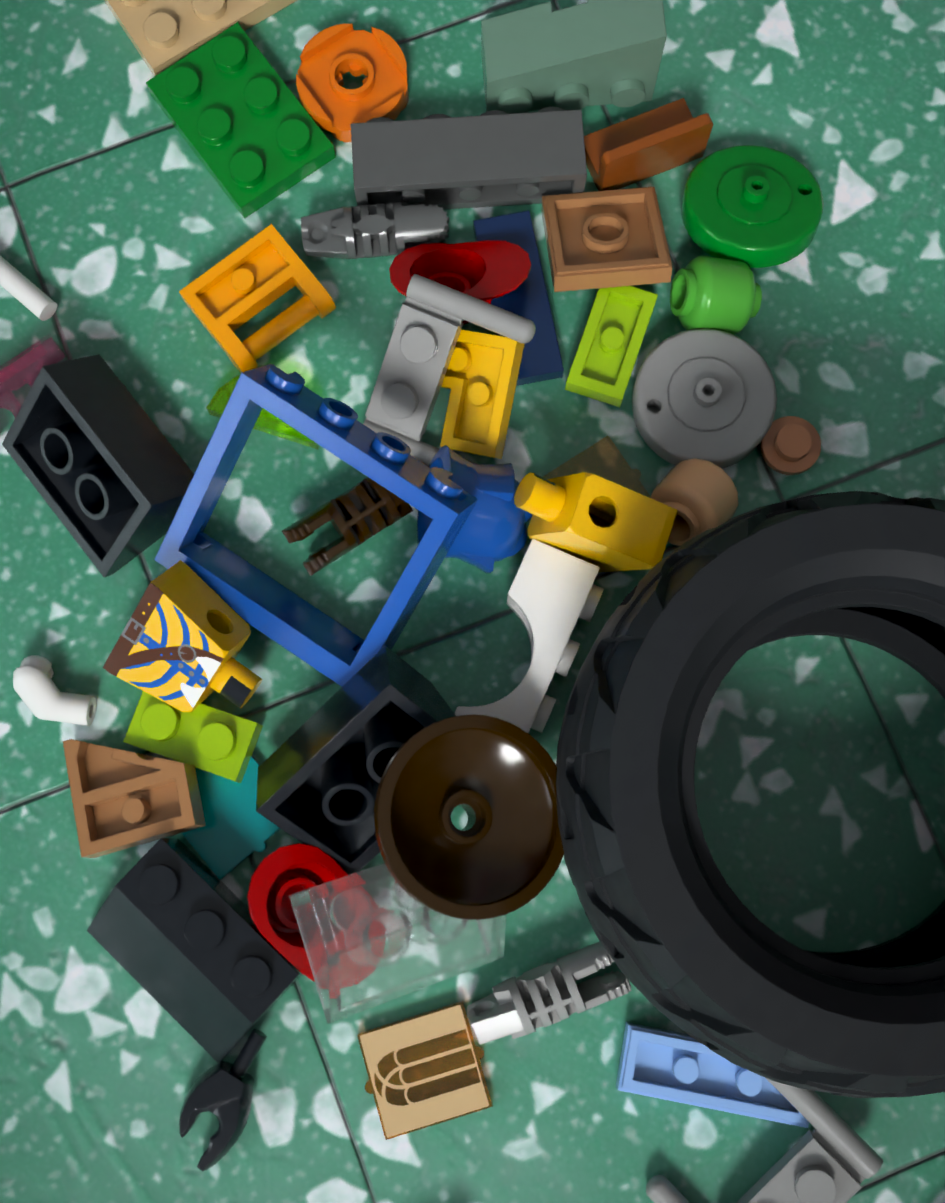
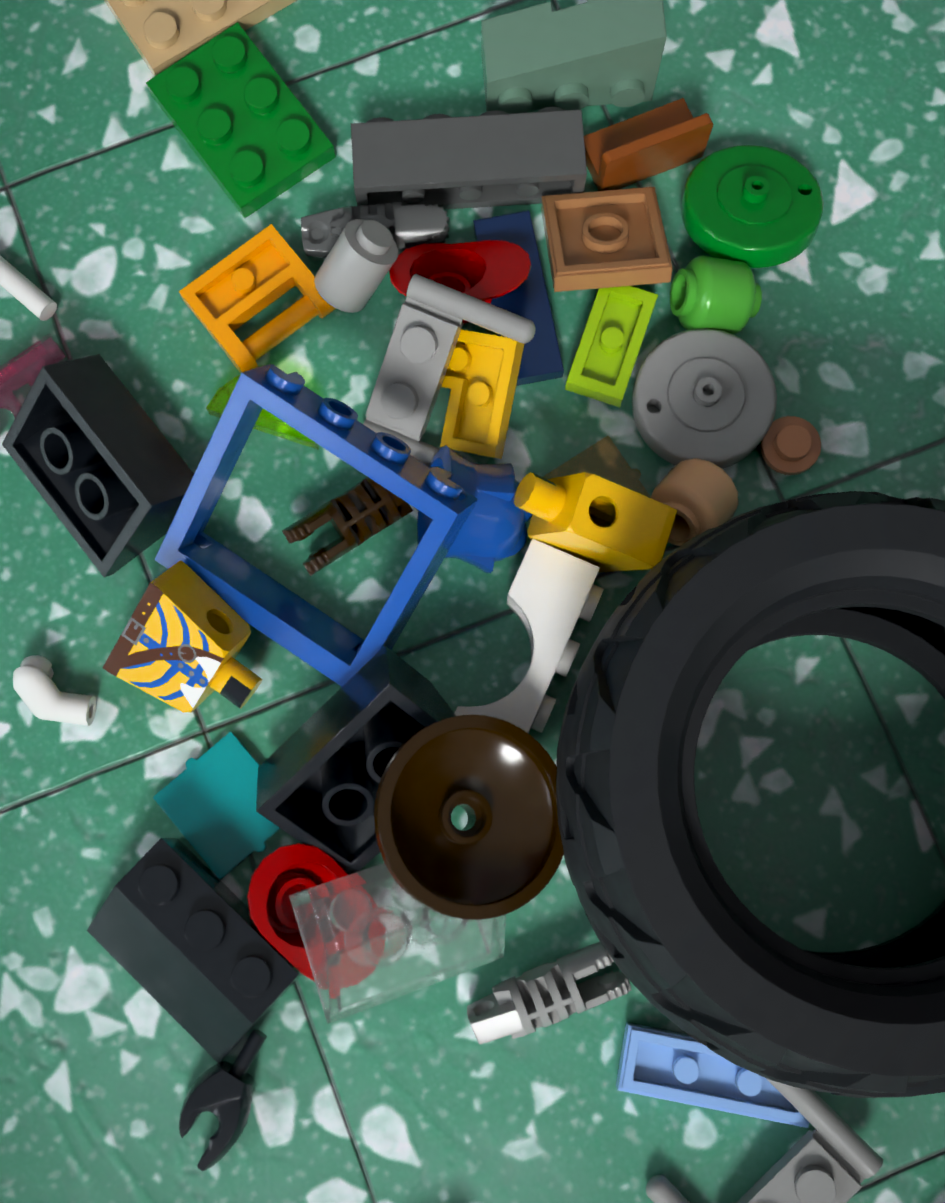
medium nougat wing [63,739,206,858] -> none
lime plate [123,691,263,783] -> none
orange plate [296,23,409,142] -> none
piece [357,1001,493,1140] -> none
none -> light grey brick [314,219,398,313]

